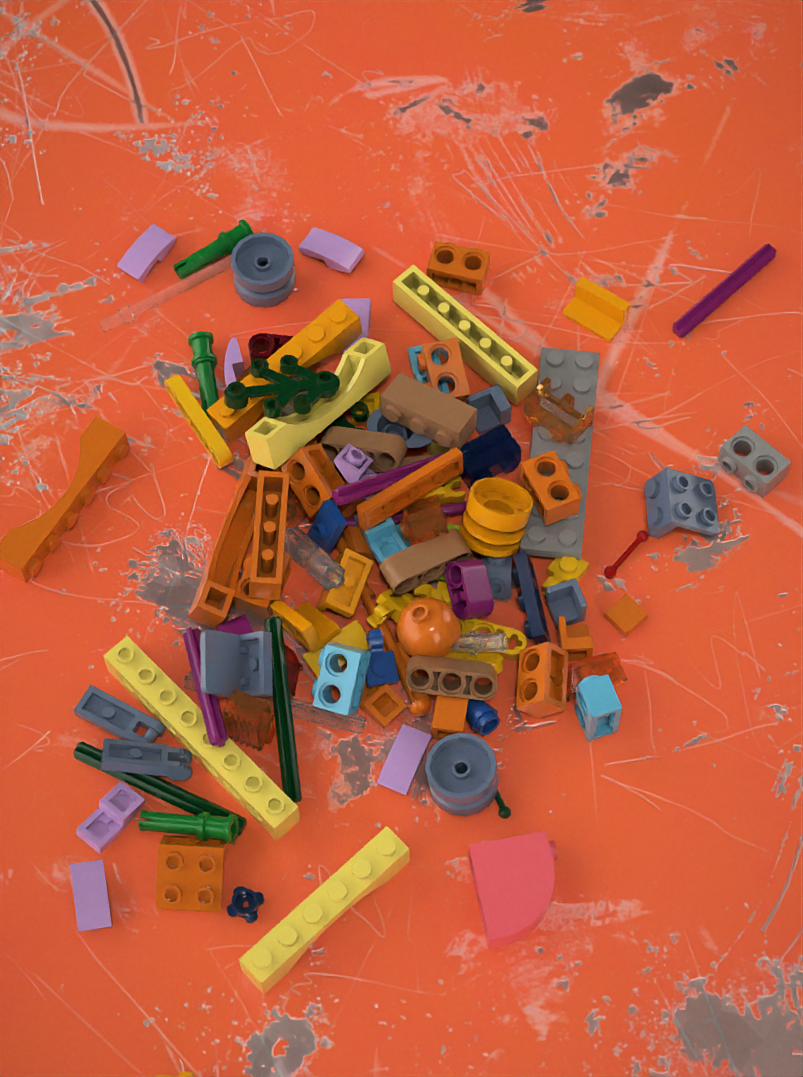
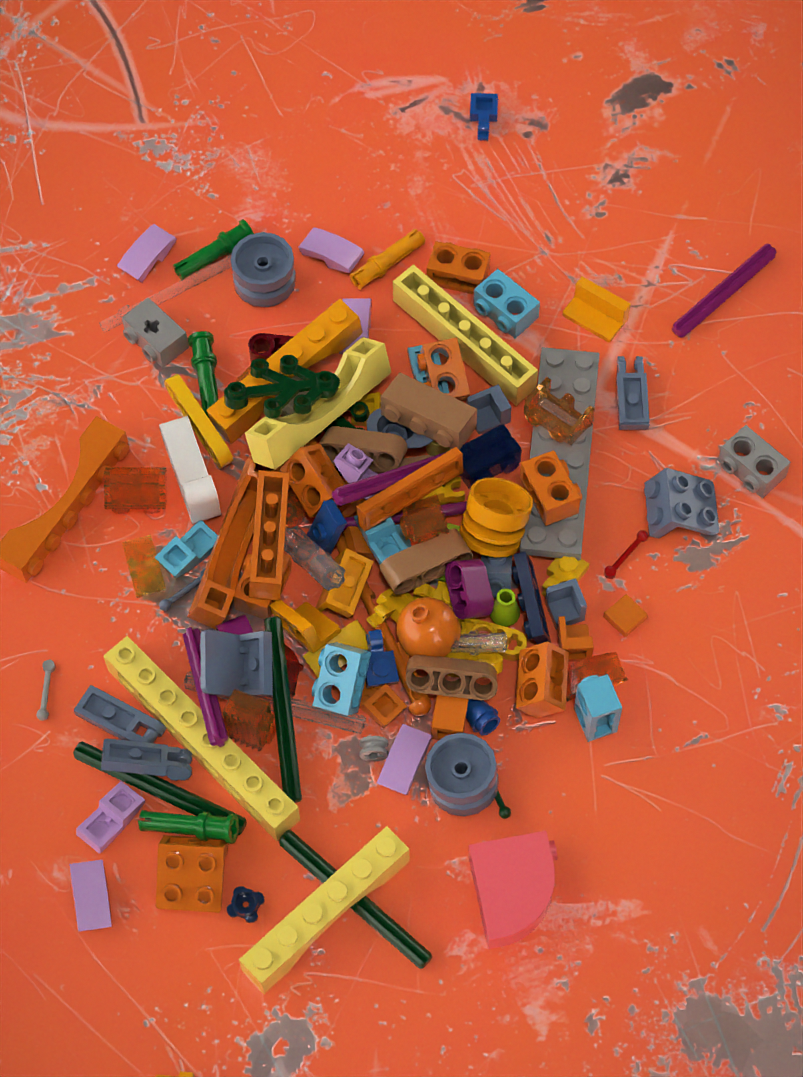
lavender slope [224,338,245,387] -> none
none -> light grey hinge [36,660,56,721]
none -> clear orange brick [103,467,167,514]
none -> light grey brick [122,297,189,368]
none -> clear yellow slope [122,534,166,598]
none -> medium azure slope [154,520,218,578]
none -> white beam [159,416,221,524]
none -> sand blue hinge [159,569,205,611]
none -> dark green axle [279,830,432,969]
none -> light orange pin [350,229,425,290]
none -> light grey bush [359,736,388,761]
none -> blue plate [470,93,498,140]
none -> medium azure brick [474,269,540,339]
none -> lime cone [490,588,520,627]
none -> sand blue hinge [616,356,650,430]

